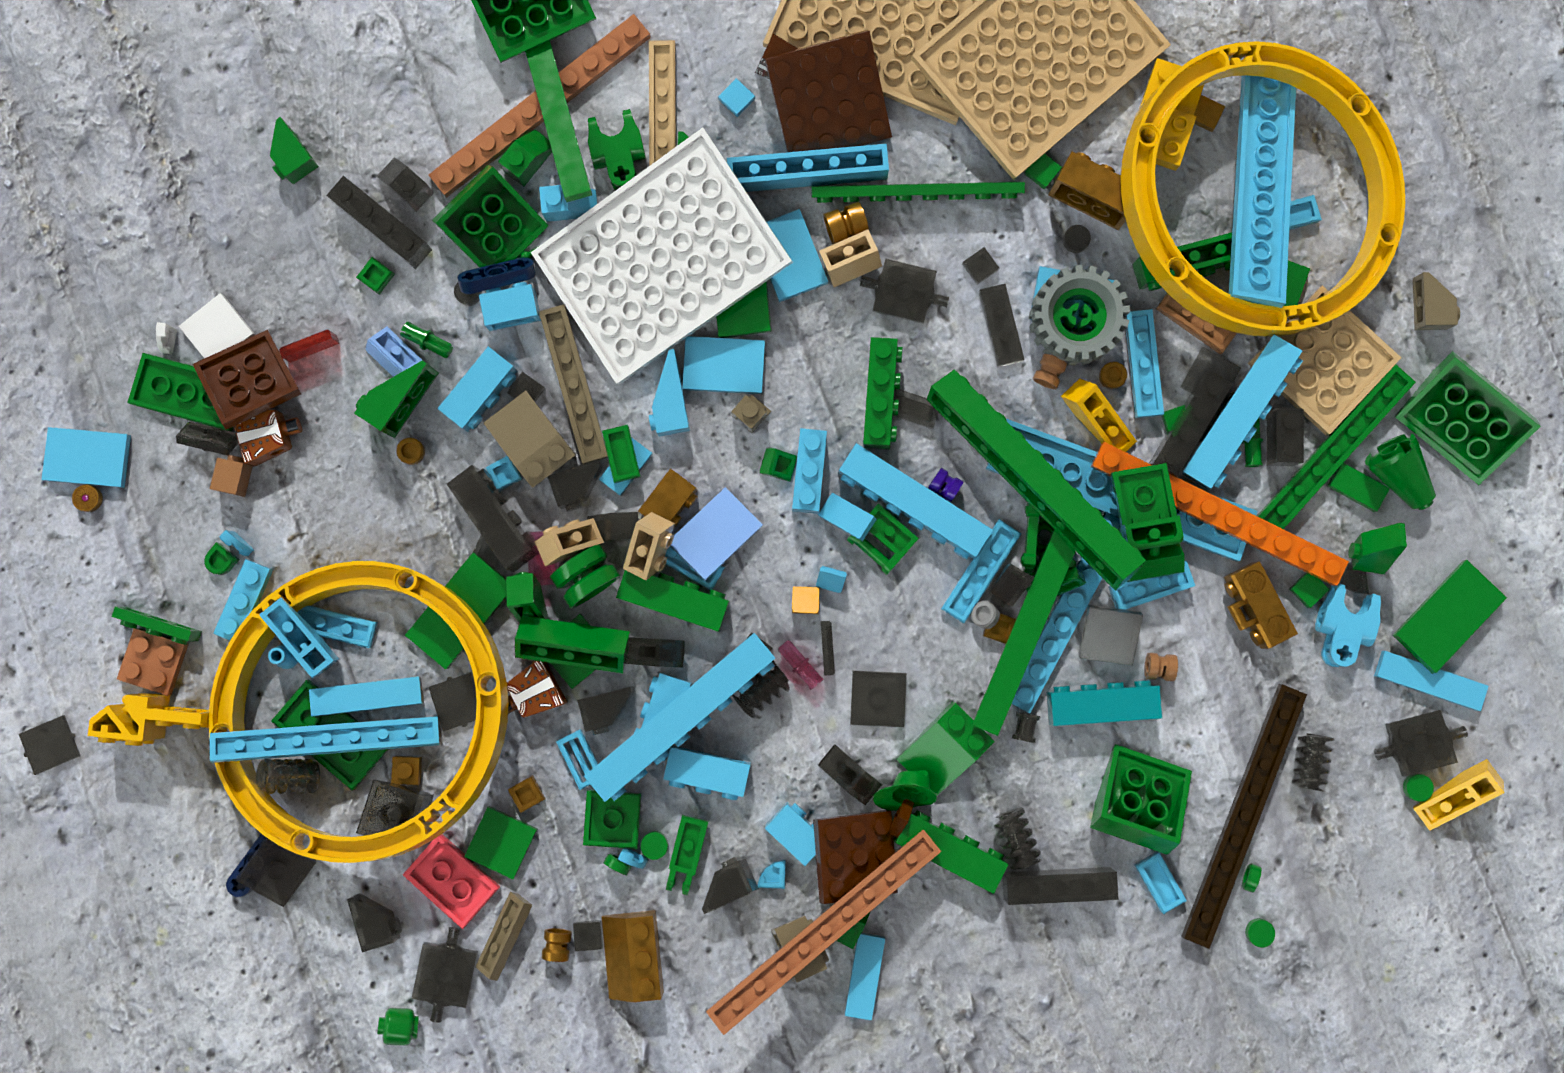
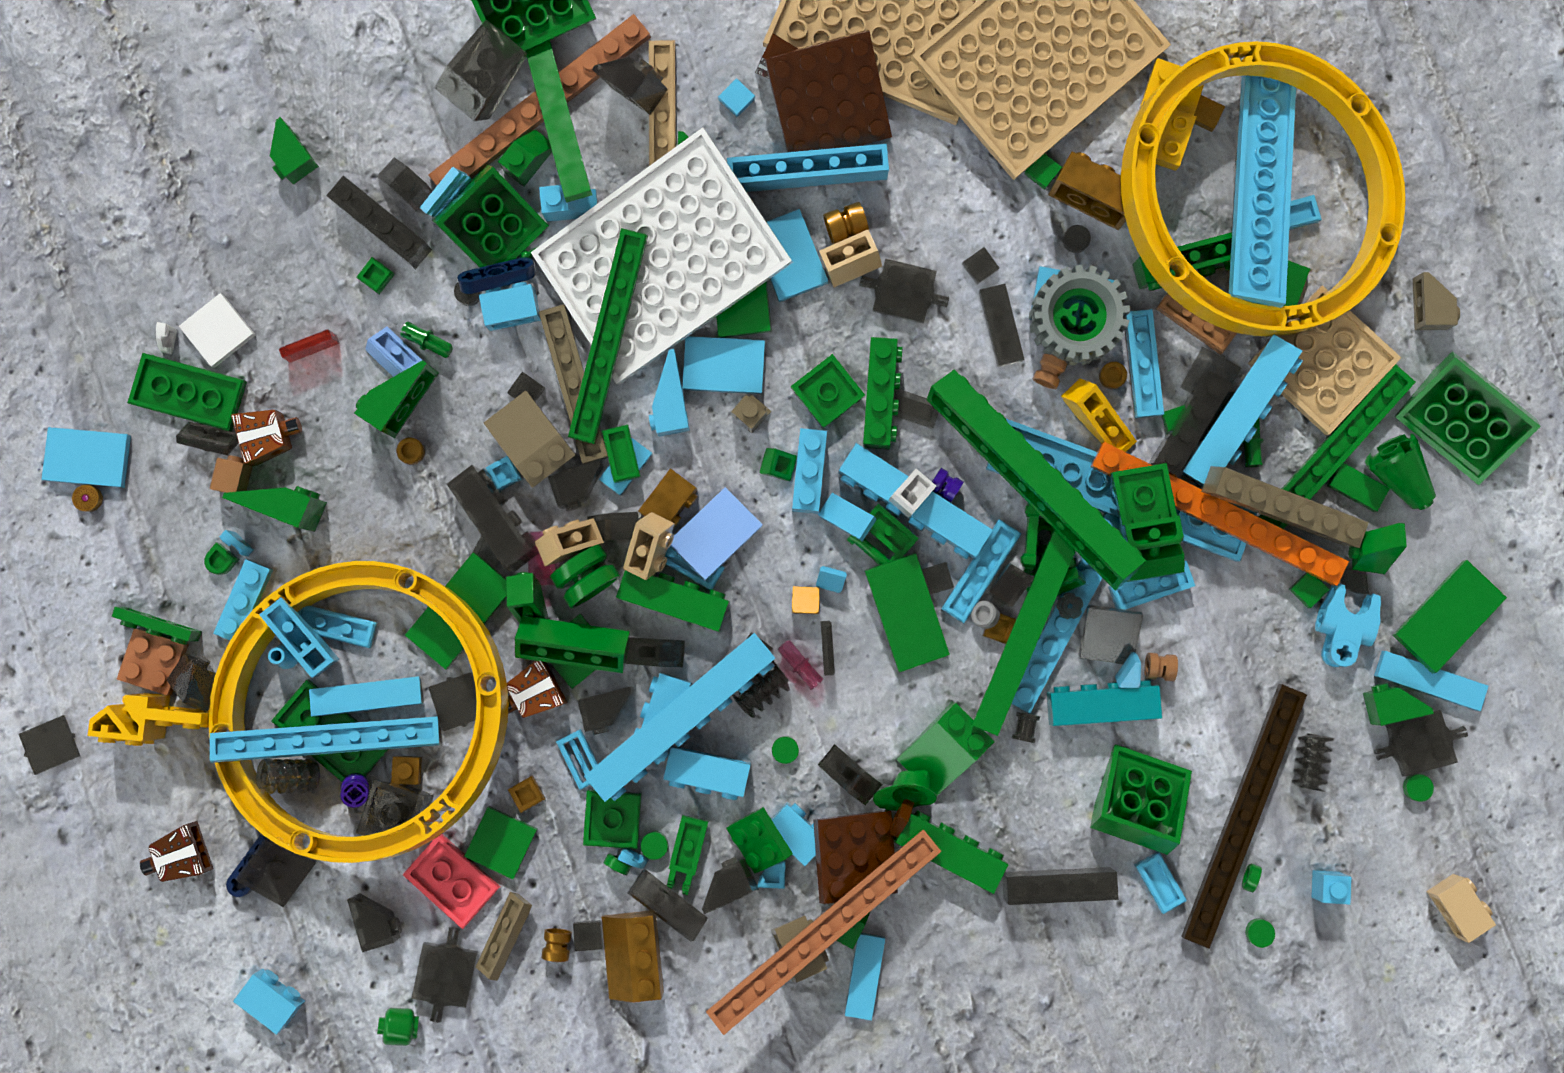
reddish brown plate [193,330,301,430] -> none
medium azure brick [437,346,518,432] -> none
green piece [588,109,646,191] -> none
green plate [811,182,1025,203] -> none
clear smoke tile [850,670,907,727] -> none
clear smoke piece [994,807,1042,870] -> none
pearl gold piece [1224,561,1298,649] -> none
clear smoke brick [1266,408,1304,466] -> none
yellow slope [1413,759,1505,831] -> none
none -> reddish brown torso [140,821,214,882]
none -> clear smoke slope [167,653,216,712]
none -> green slope [222,486,327,532]
none -> medium azure brick [233,969,305,1035]
none -> dark purple wheel [340,773,369,808]
none -> medium azure tile [420,167,472,217]
none -> clear smoke slope [434,20,528,121]
none -> green tile [568,228,648,444]
none -> clear smoke slope [592,57,668,115]
none -> clear smoke tile [628,869,708,942]
none -> green plate [726,807,793,874]
none -> green tile [772,736,799,764]
none -> green plate [791,354,865,429]
none -> green tile [864,553,950,672]
none -> white slope [889,469,936,518]
none -> clear smoke tile [922,562,954,595]
none -> clear smoke plate [1056,593,1083,619]
none -> medium azure slope [1115,652,1141,688]
none -> dark tan brick [1201,466,1369,548]
none -> medium azure brick [1311,870,1352,905]
none -> green slope [1363,683,1434,726]
none -> tan brick [1426,874,1496,943]

